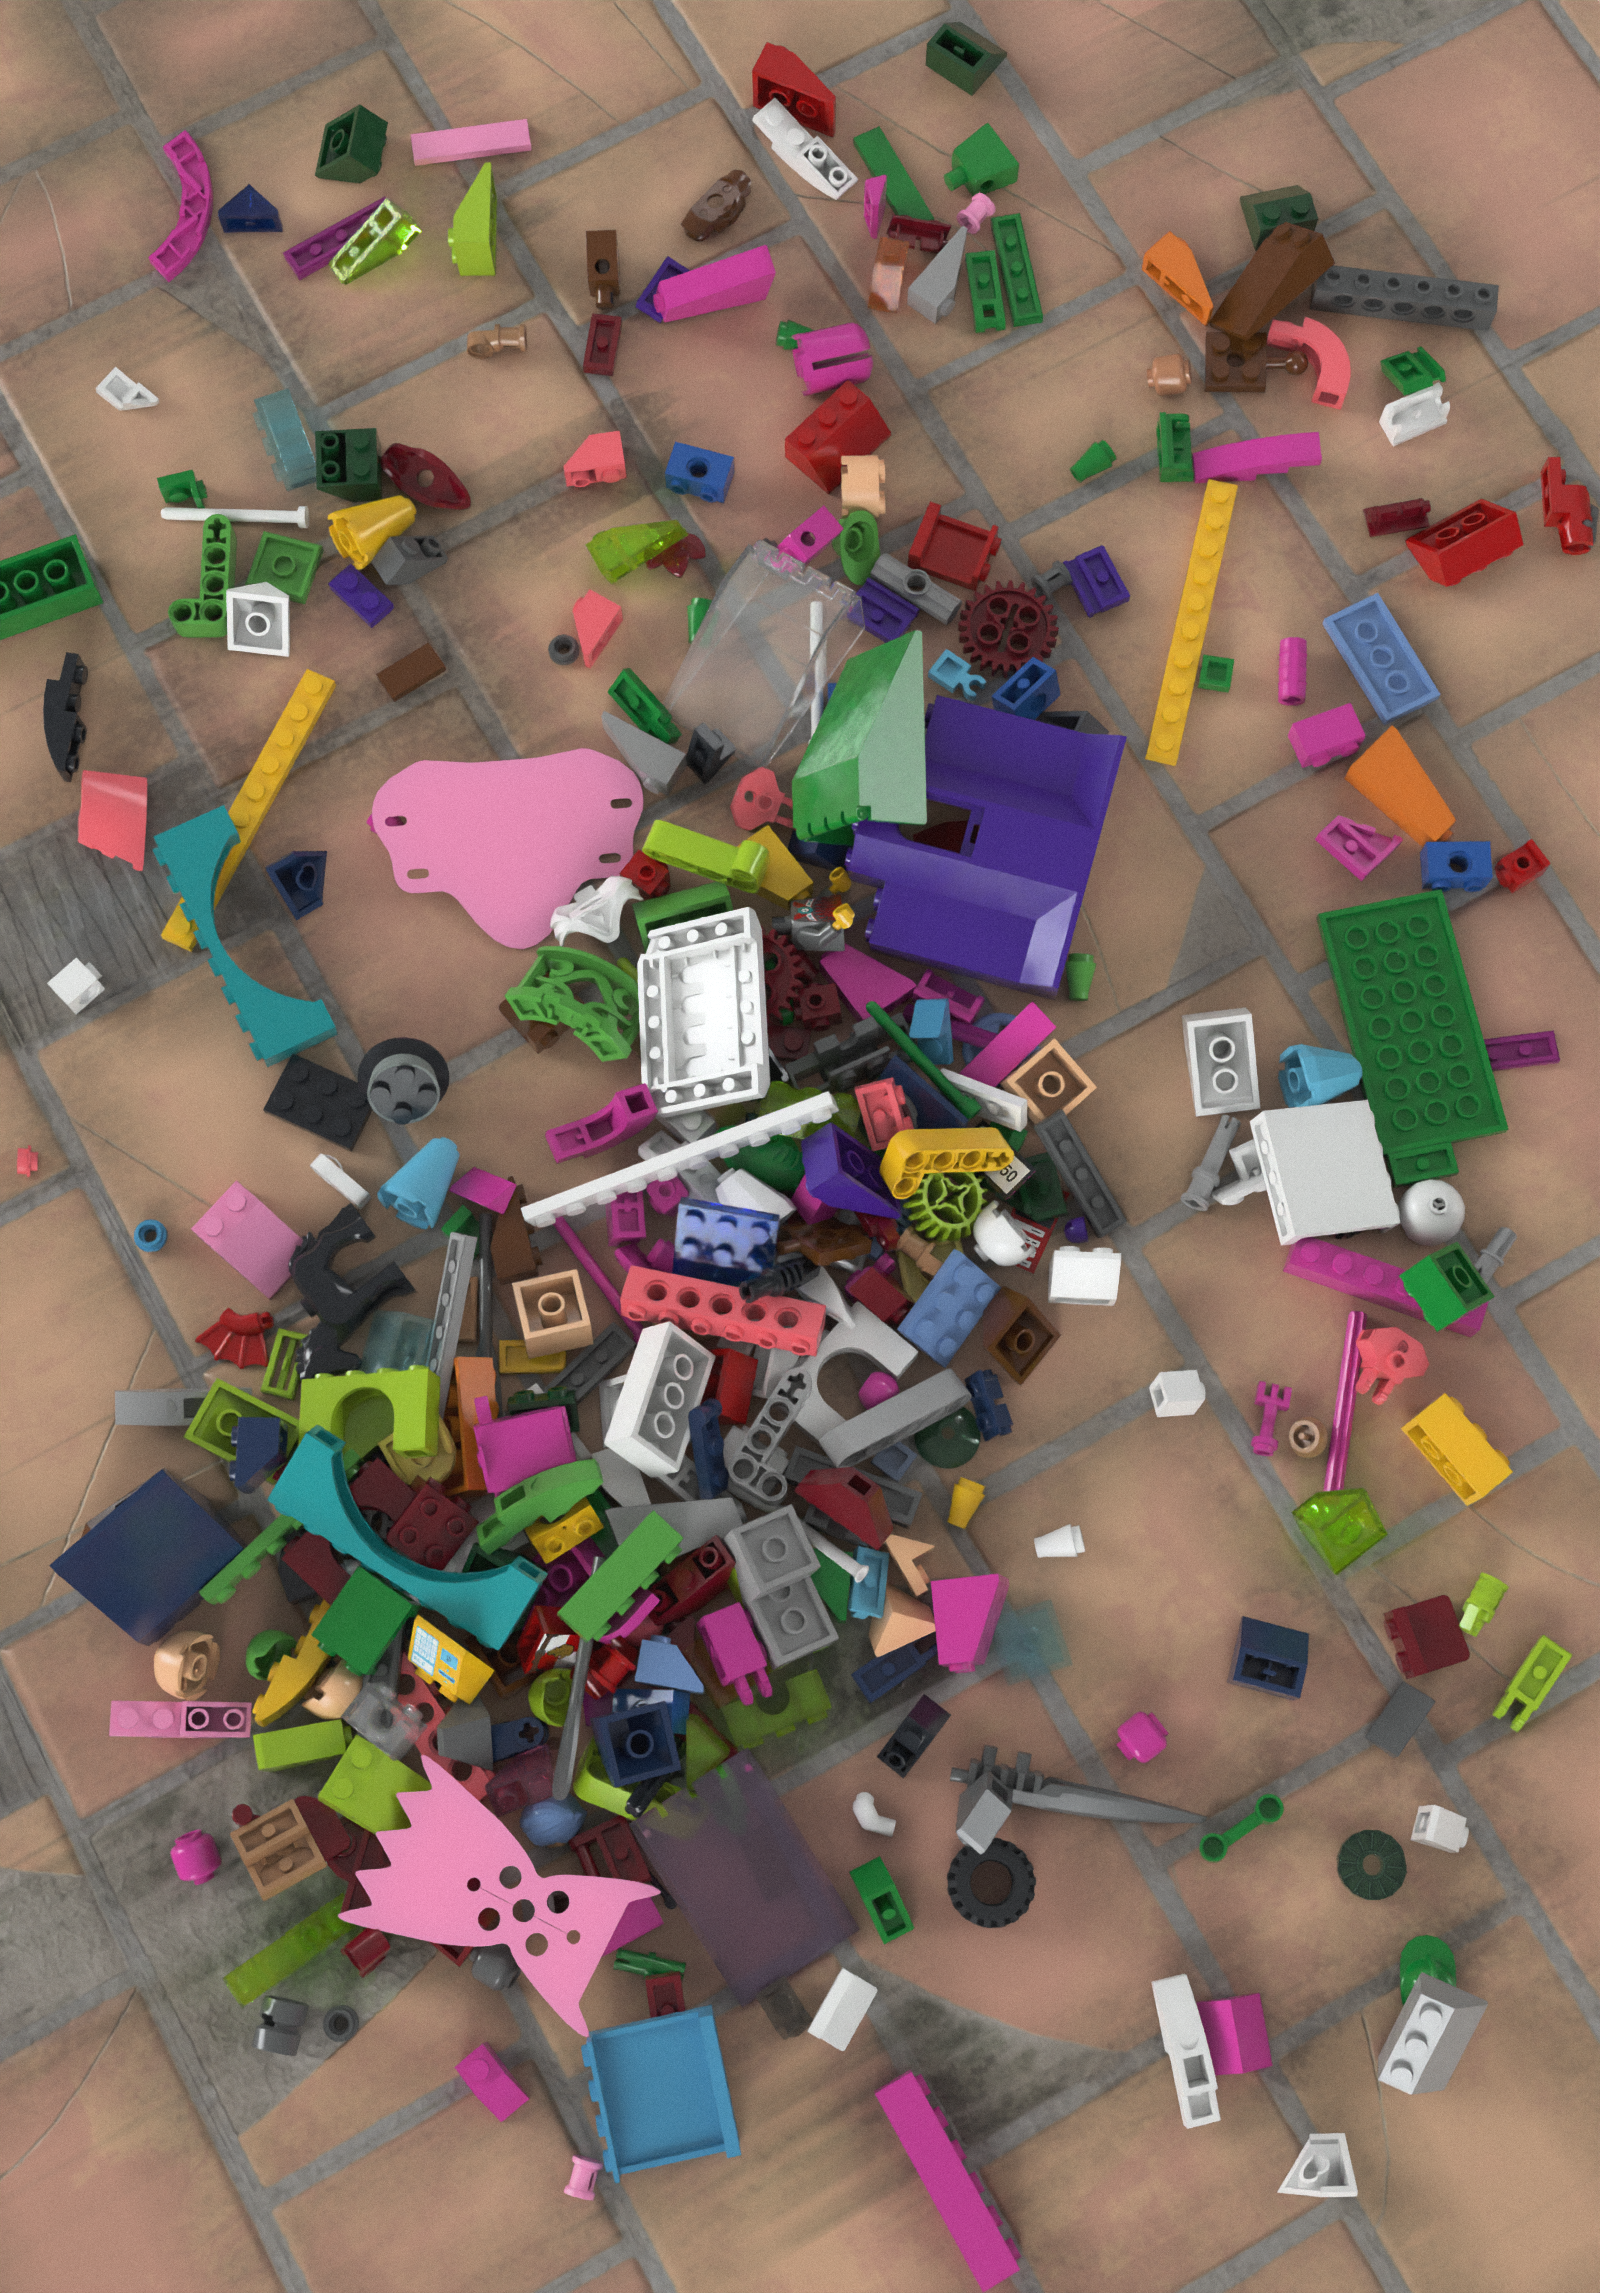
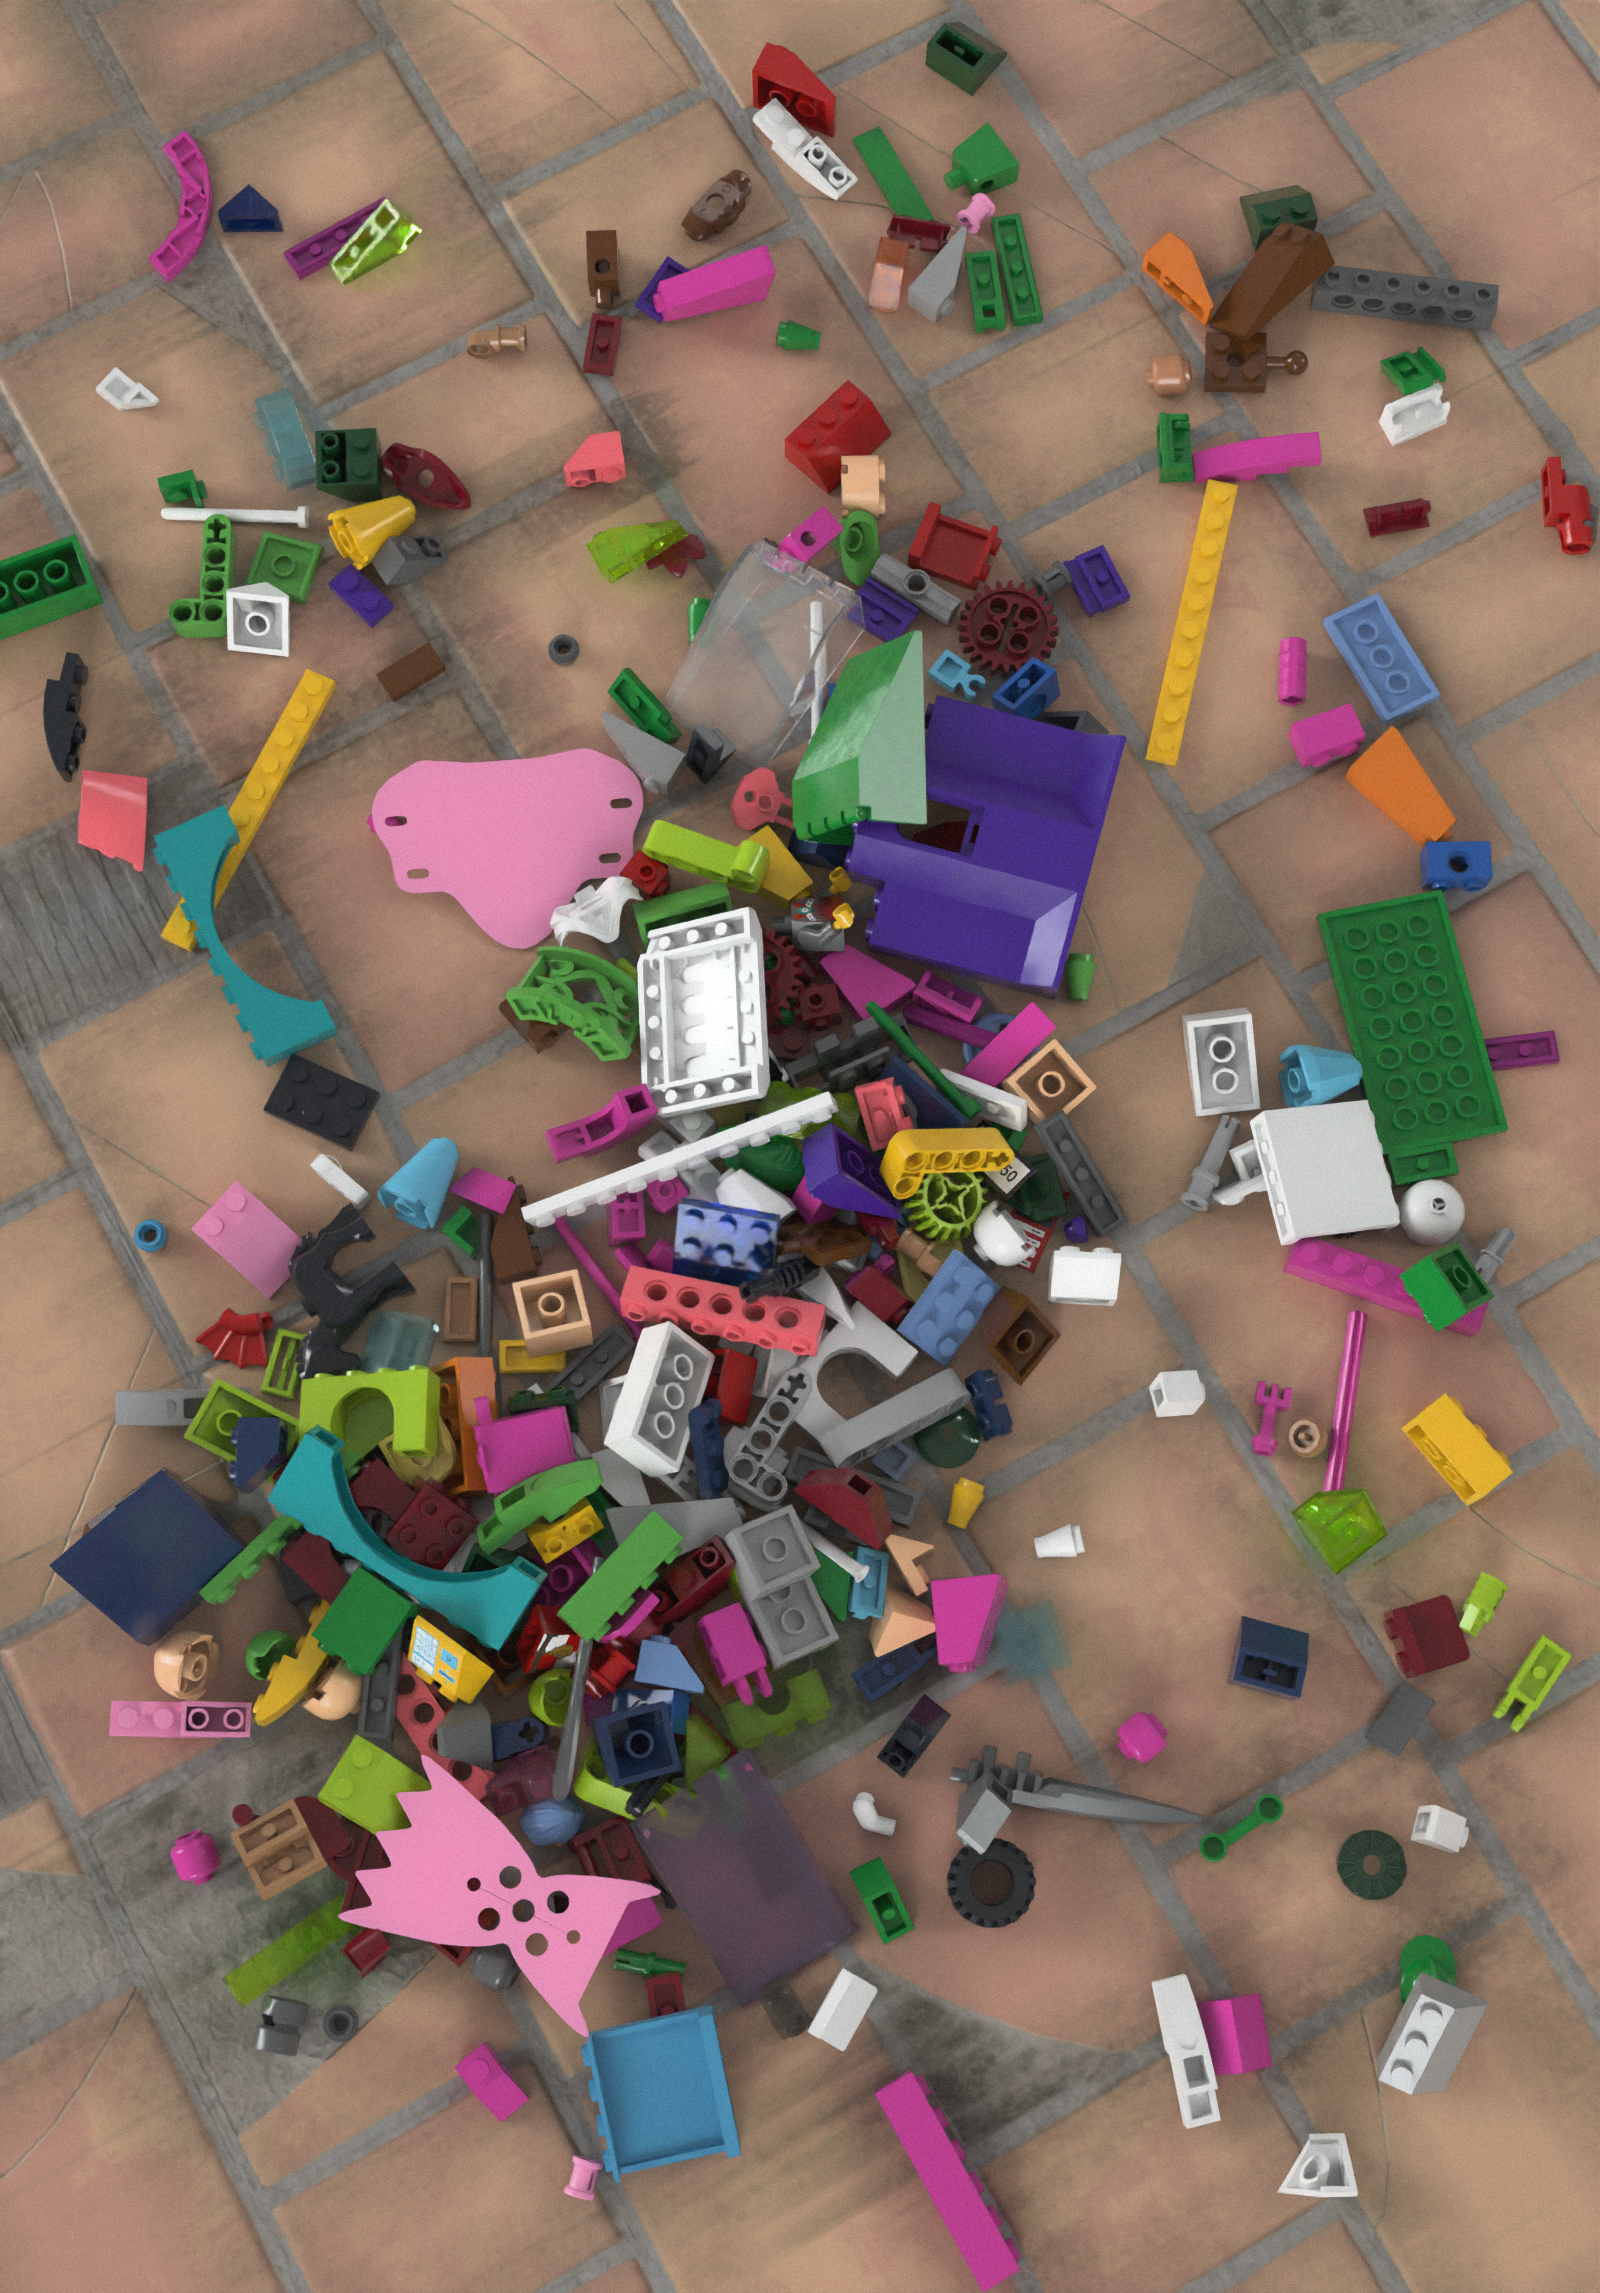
coral plate [17,1145,38,1177] -> none
white brick [47,958,105,1014] -> none
lime slope [253,1719,355,1773] -> none
dark blue slope [264,851,327,920] -> none
dark green slope [315,104,388,183] -> none
clear brick [341,1682,428,1761] -> none
black piece [358,1037,449,1125] -> none
bright pink tile [410,119,532,166] -> none
light grey tile [426,1232,477,1420] -> none
lime slope [448,162,497,276] -> none
coral slope [572,589,623,669] -> none
blue brick [665,441,735,503] -> none
dark pink cylinder [791,323,873,396] -> none
dark pink piece [858,1372,900,1410] -> none
dark pink slope [863,175,887,239] -> none
dark azure slope [909,998,954,1065] -> none
green cone [1070,440,1117,483] -> none
green plate [1198,655,1234,693] -> none
coral arch [1267,317,1351,410] -> none
dark pink wing [1315,815,1403,882] -> none
coral hinge [1355,1327,1429,1405] -> none
red slope [1405,499,1524,587] -> none
red brick [1494,839,1551,894] -> none

